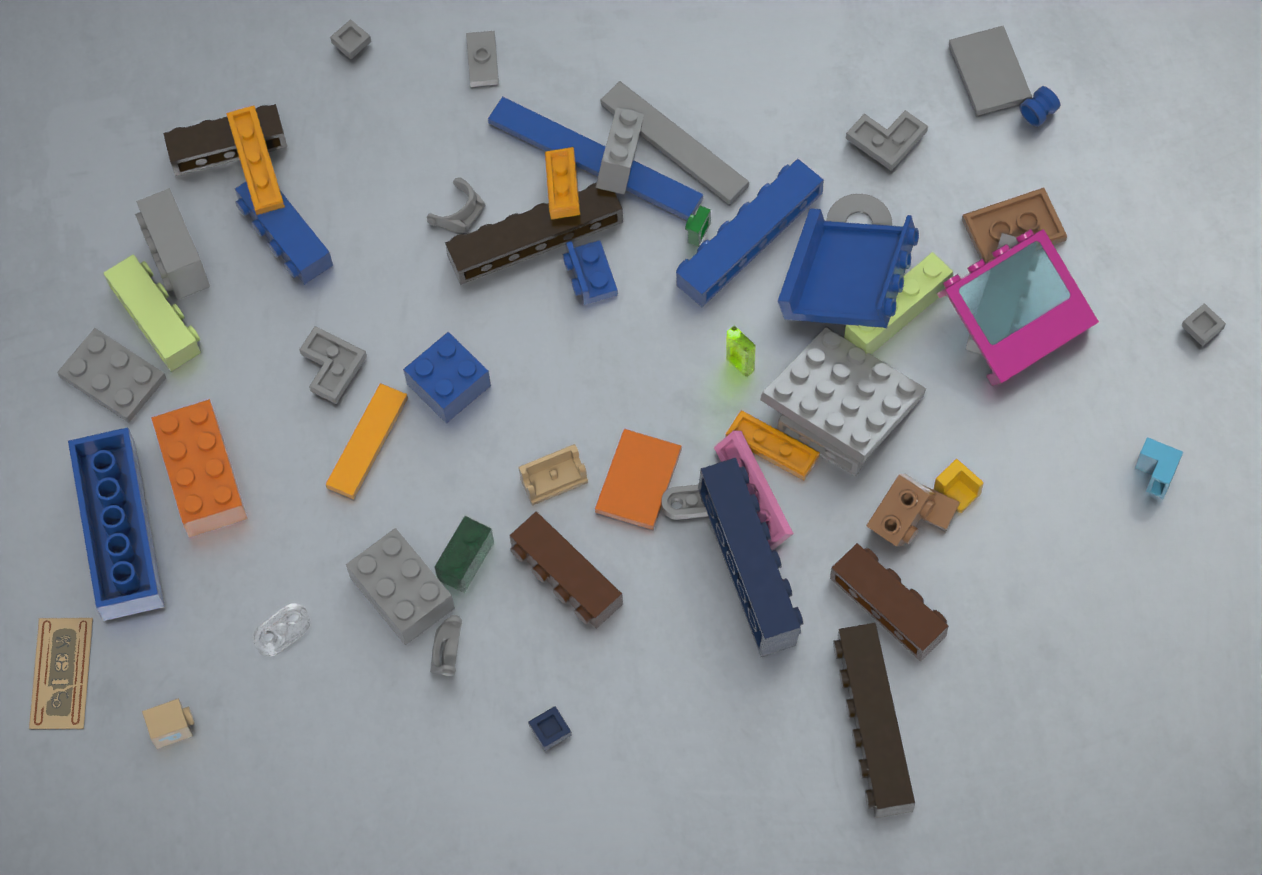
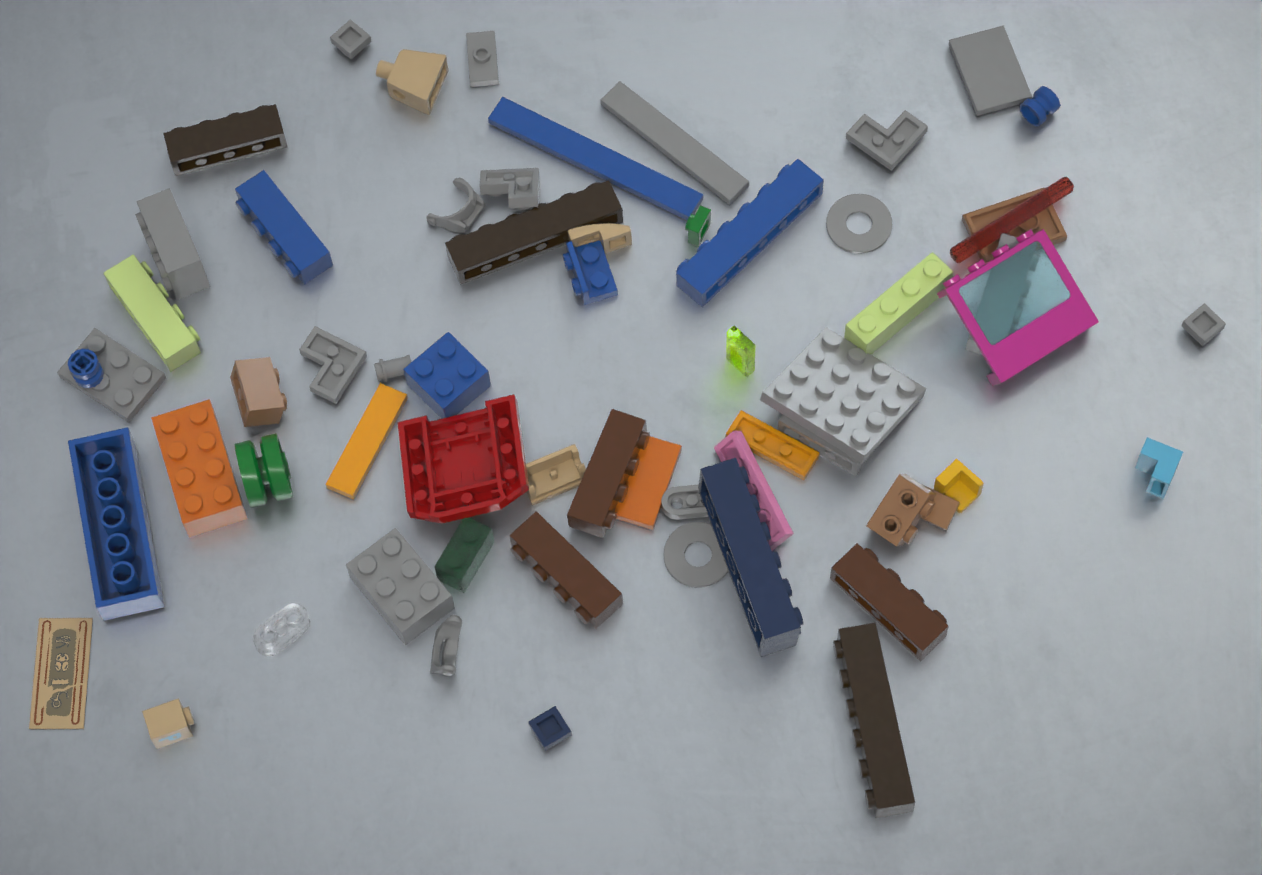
light orange tile [226,105,285,215] -> none
light orange tile [545,147,580,219] -> none
light grey brick [596,107,644,195] -> none
blue panel [778,209,919,328] -> none
none -> blue wheel [68,349,104,388]
none -> medium nougat brick [230,357,287,427]
none -> green wheel [234,433,293,508]
none -> light grey pin [374,355,411,382]
none -> tan torso [376,49,449,115]
none -> red wedge [397,394,529,524]
none -> light grey plate [480,168,539,210]
none -> reddish brown brick [567,409,650,538]
none -> tan slope [568,223,632,254]
none -> light grey gear [664,522,728,588]
none -> clear red axle [950,177,1074,263]

